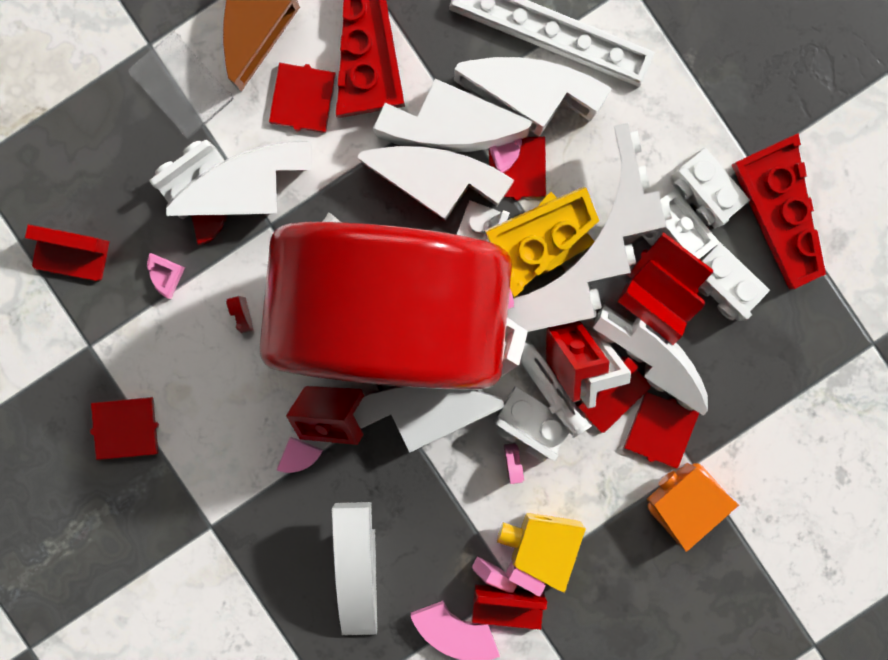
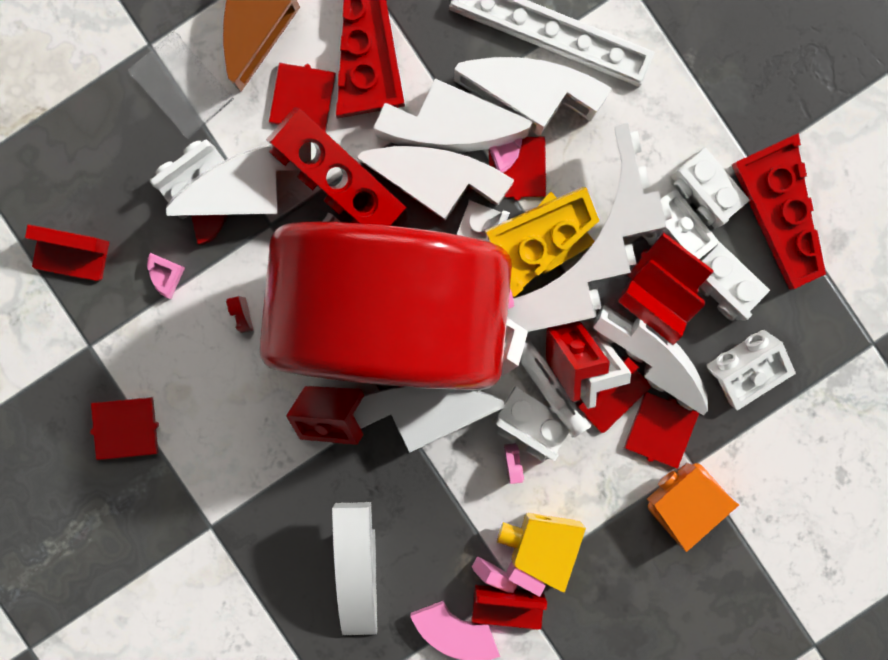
bright pink tile [277,437,323,473] -> none
none -> red brick [266,107,406,226]
none -> white bracket [707,330,796,411]

